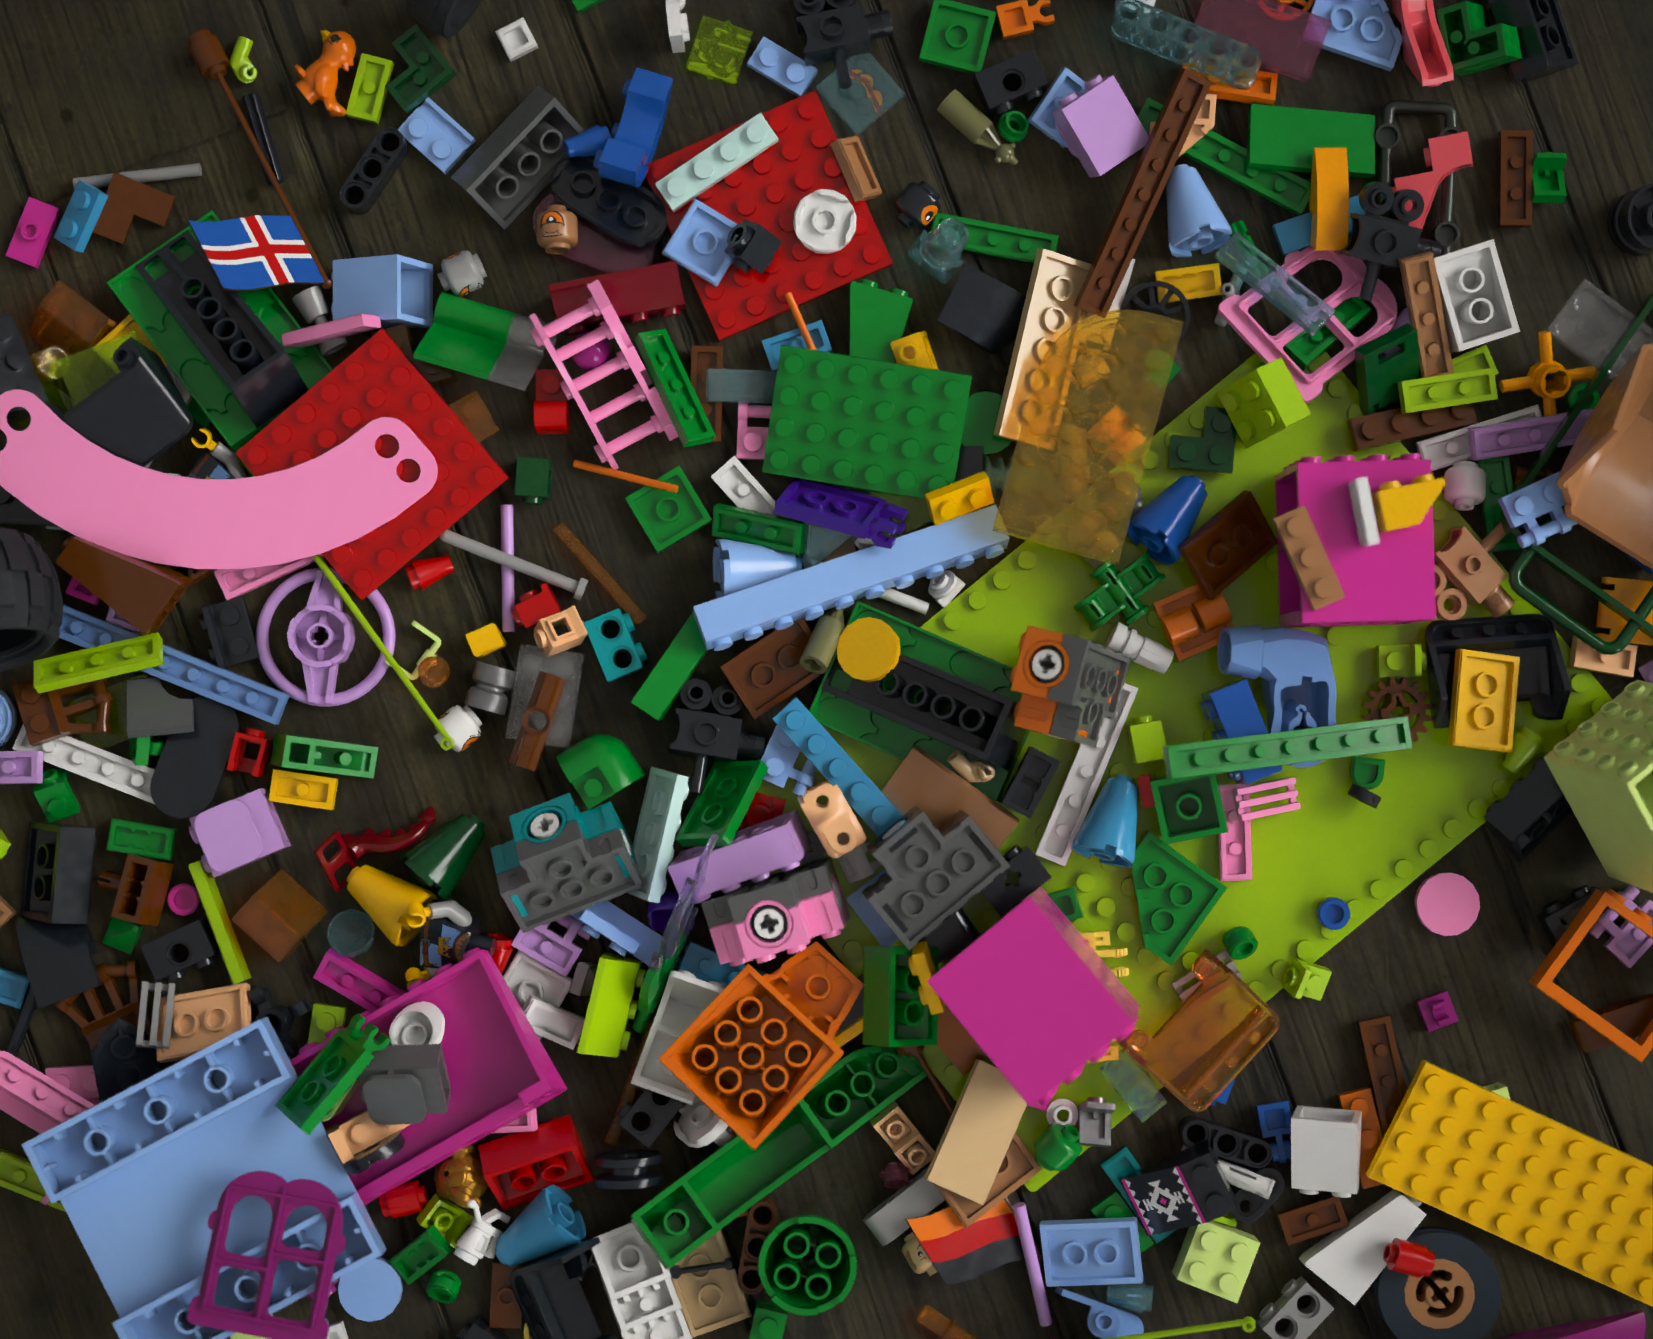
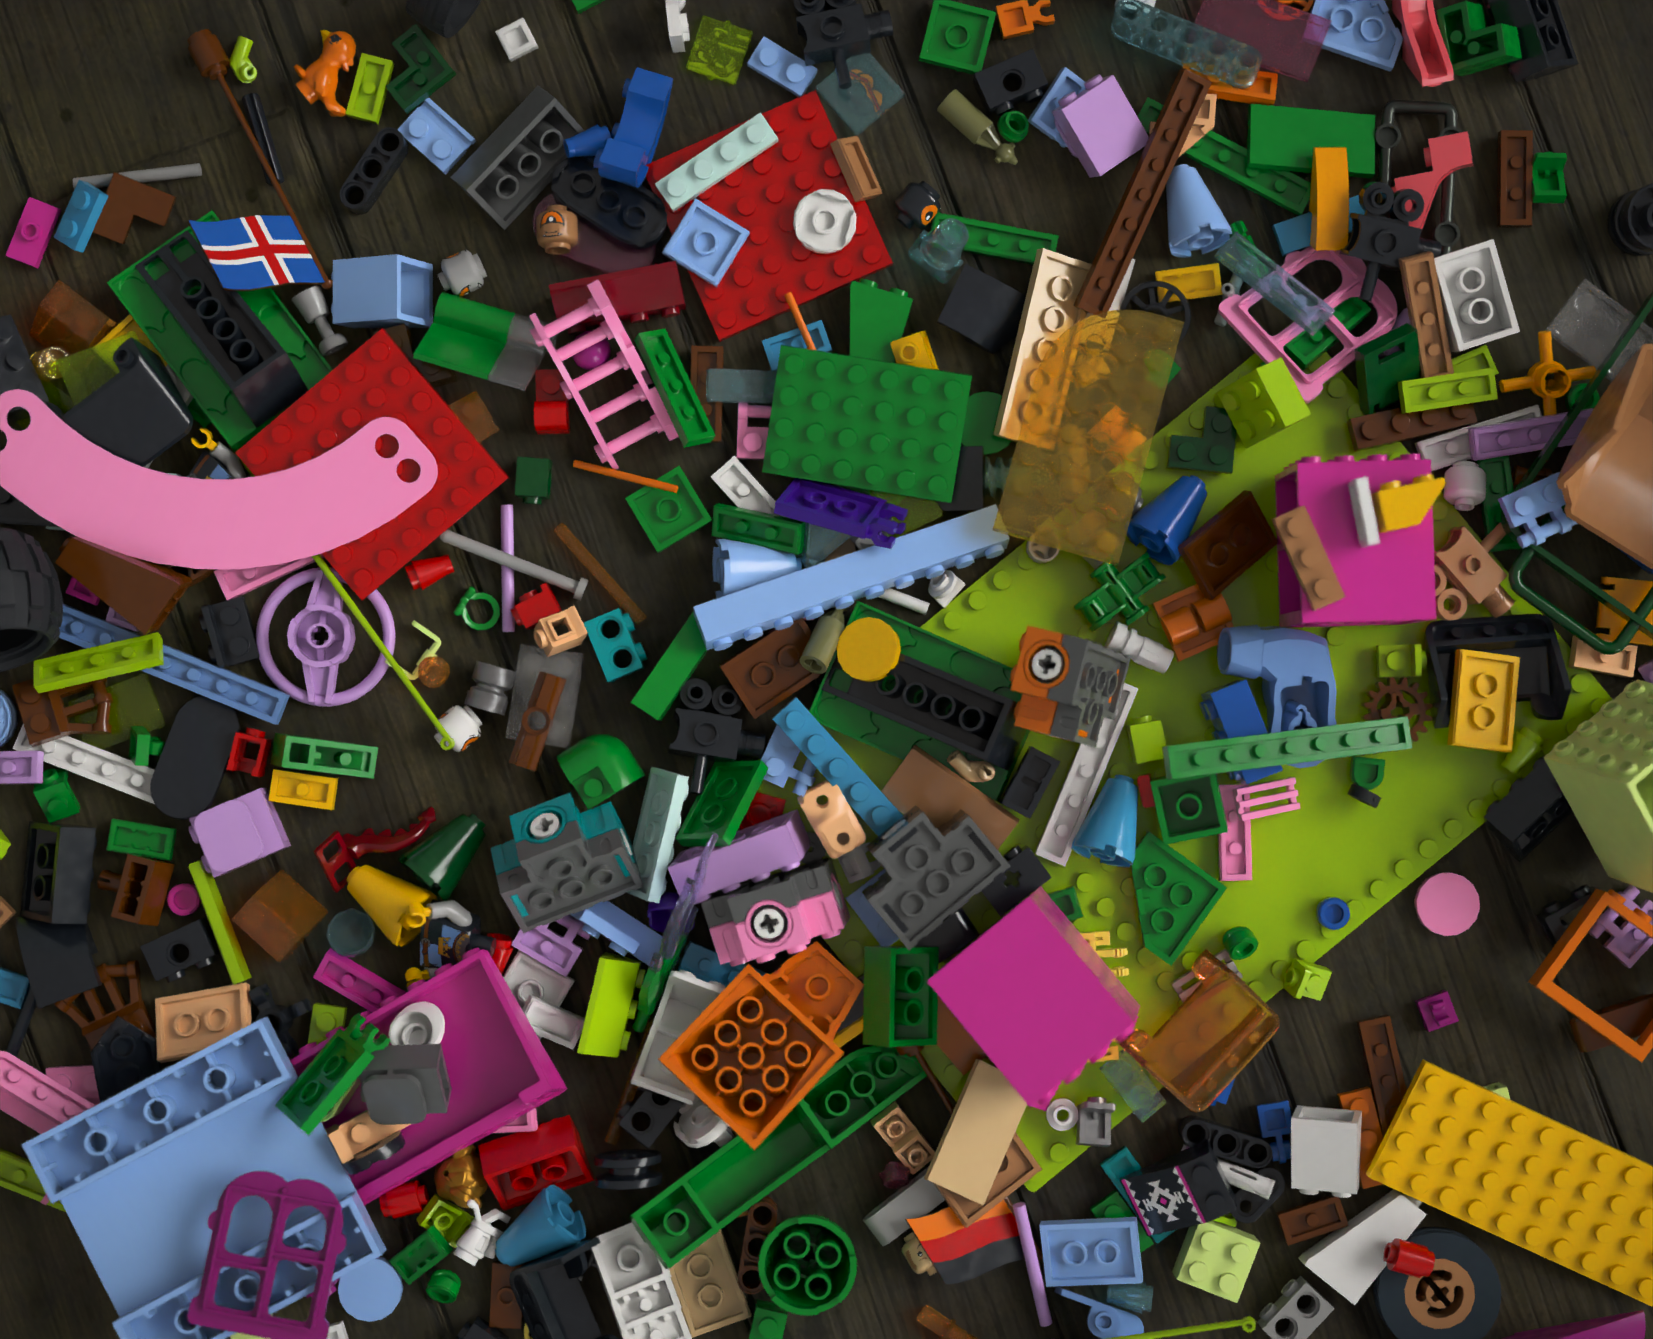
green slope [102,917,145,955] -> none
dark grey tile [127,677,194,738] -> none
light grey tile [136,981,175,1049] -> none
bright pink tile [281,313,381,348] -> none
yellow slope [465,623,507,658] -> none
light grey tile [569,962,598,996] -> none
black hinge [669,1257,736,1279] -> none
black brick [724,219,782,274] -> none
yellow plate [908,941,945,1015] -> none
yellow plate [925,471,994,526] -> none
green head [1034,1123,1082,1171] -> none
none -> green piece [453,586,500,630]
none -> light grey wheel [1026,530,1060,564]

